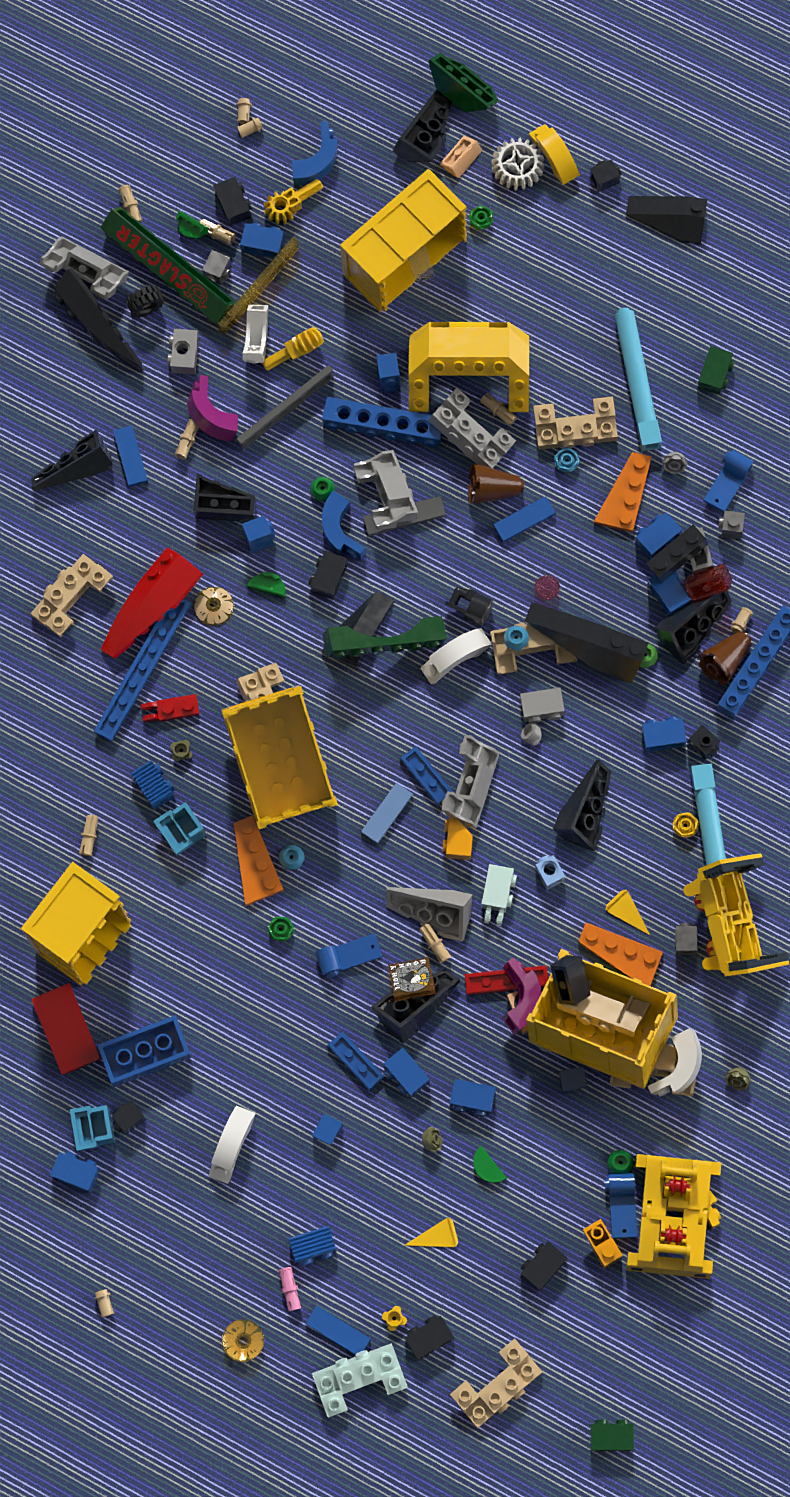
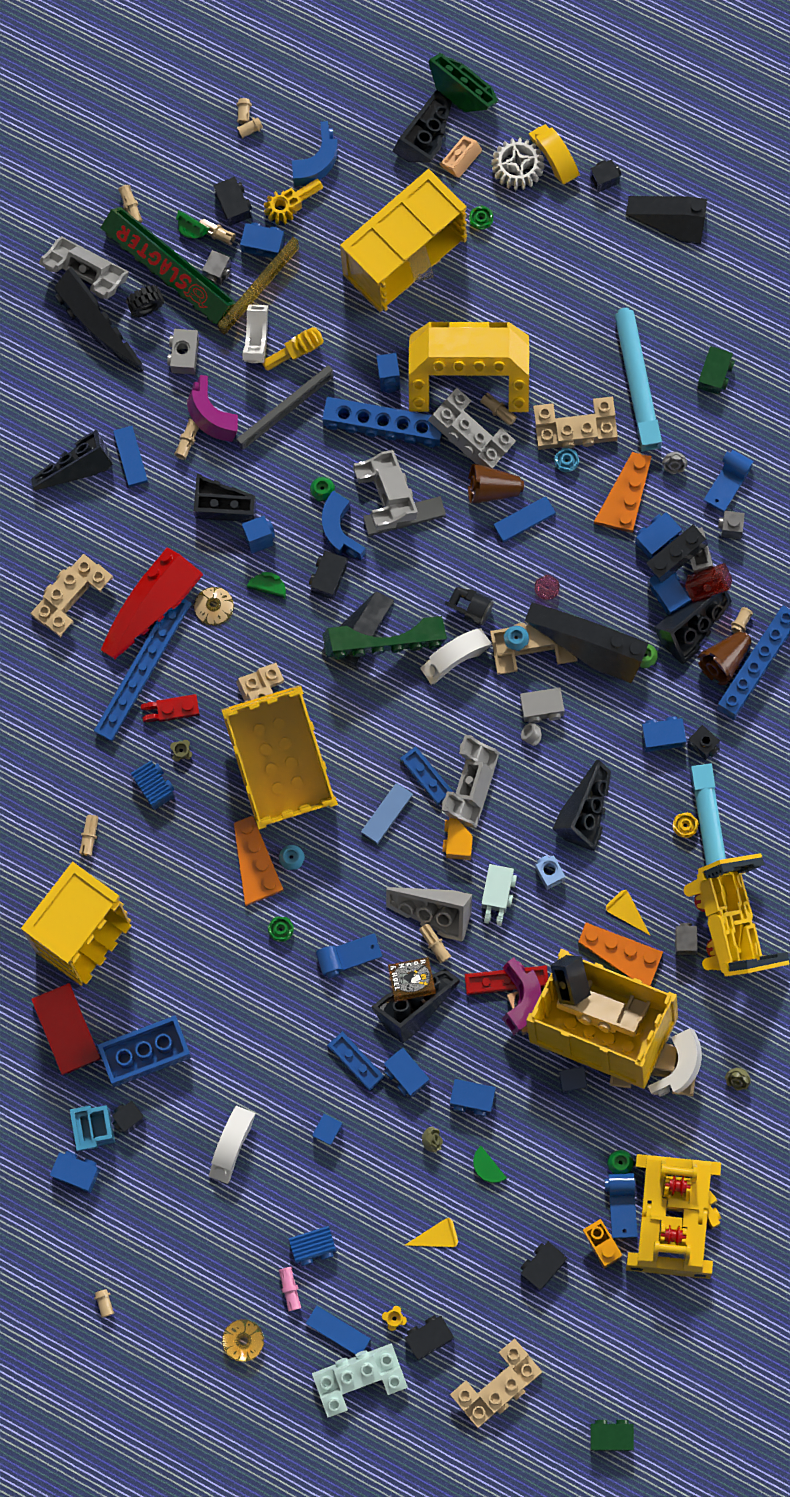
dark azure plate [154,802,206,855] -> none

